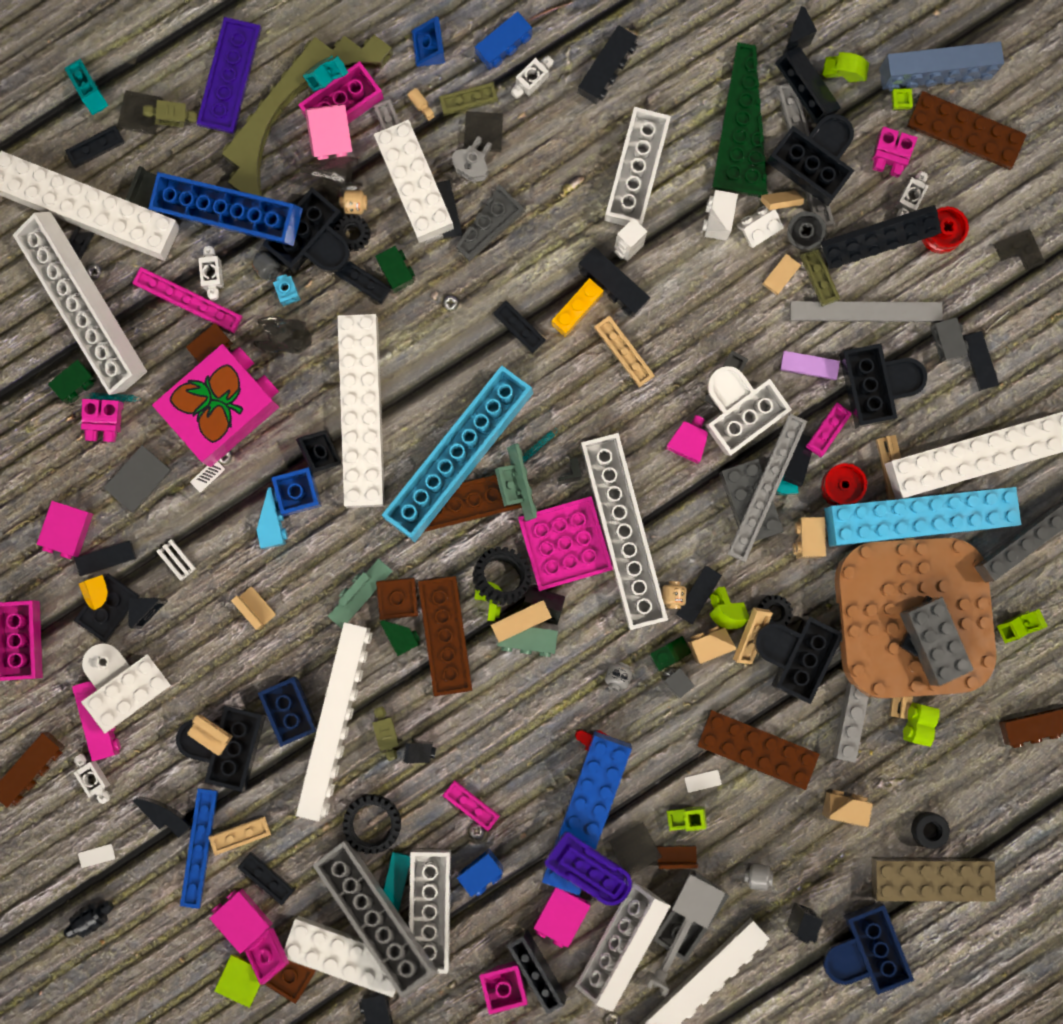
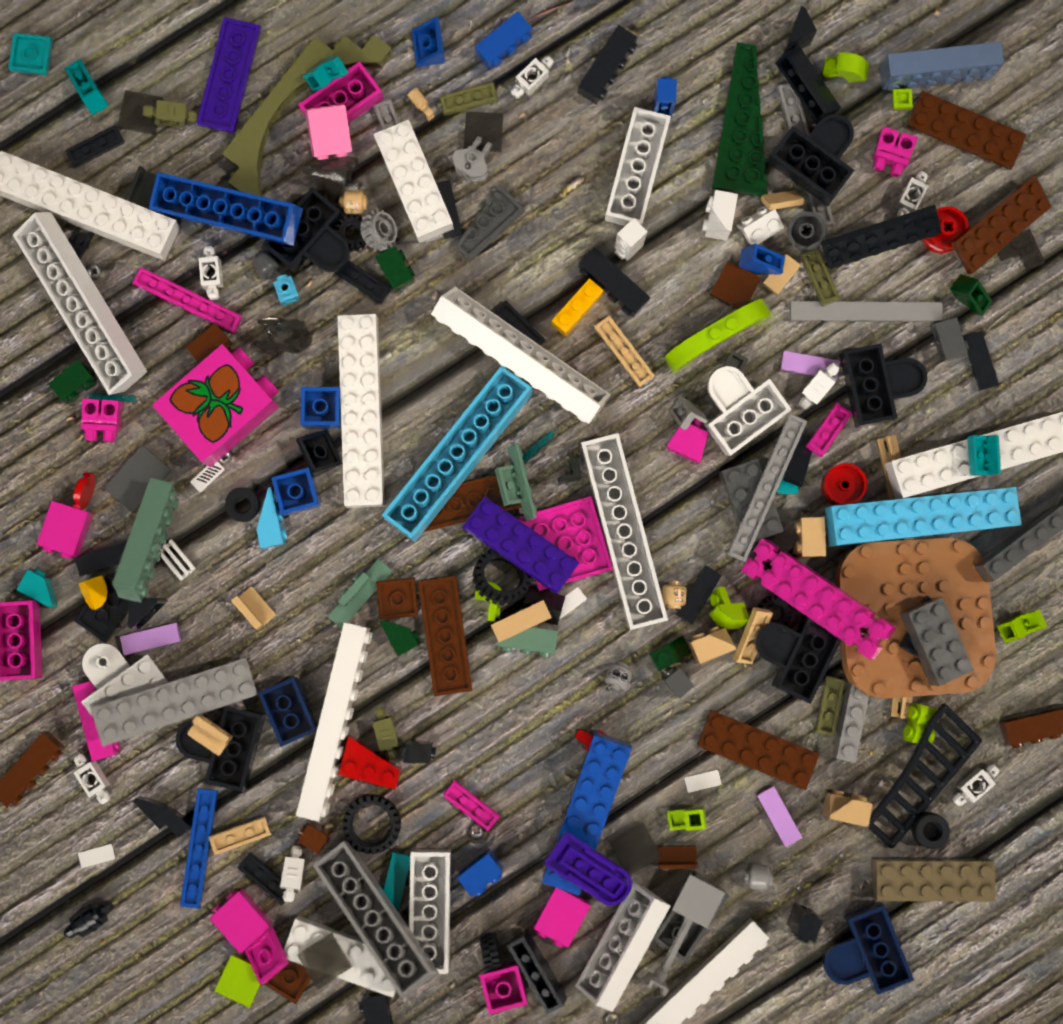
none -> teal plate [8,33,53,76]
none -> teal slope [16,568,58,608]
none -> red tile [73,471,96,510]
none -> light grey brick [90,658,258,746]
none -> sand green brick [112,478,179,603]
none -> lavender tile [120,623,181,655]
none -> black tyre [225,487,260,522]
none -> white piece [280,845,305,903]
none -> clear smoke tile [297,932,352,989]
none -> reddish brown brick [298,820,333,854]
none -> blue brick [300,387,341,428]
none -> red wedge [338,735,402,789]
none -> light grey gear [360,209,397,252]
none -> white brick [431,287,611,424]
none -> dark purple plate [462,496,580,594]
none -> black tyre [479,932,502,971]
none -> white sticker [559,587,587,619]
none -> blue brick [653,76,677,121]
none -> lime arch [664,299,773,374]
none -> light grey panel [670,396,708,430]
none -> reddish brown tile [710,261,761,309]
none -> blue slope [739,243,785,275]
none -> dark pink brick [741,538,897,660]
none -> lavender tile [757,786,802,847]
none -> white piece [799,362,839,409]
none -> olive tile [814,676,845,737]
none -> black bar [867,703,982,848]
none -> dark green slope [950,274,993,316]
none -> reddish brown plate [951,175,1052,274]
none -> white piece [952,764,999,806]
none -> teal bracket [967,435,1001,476]

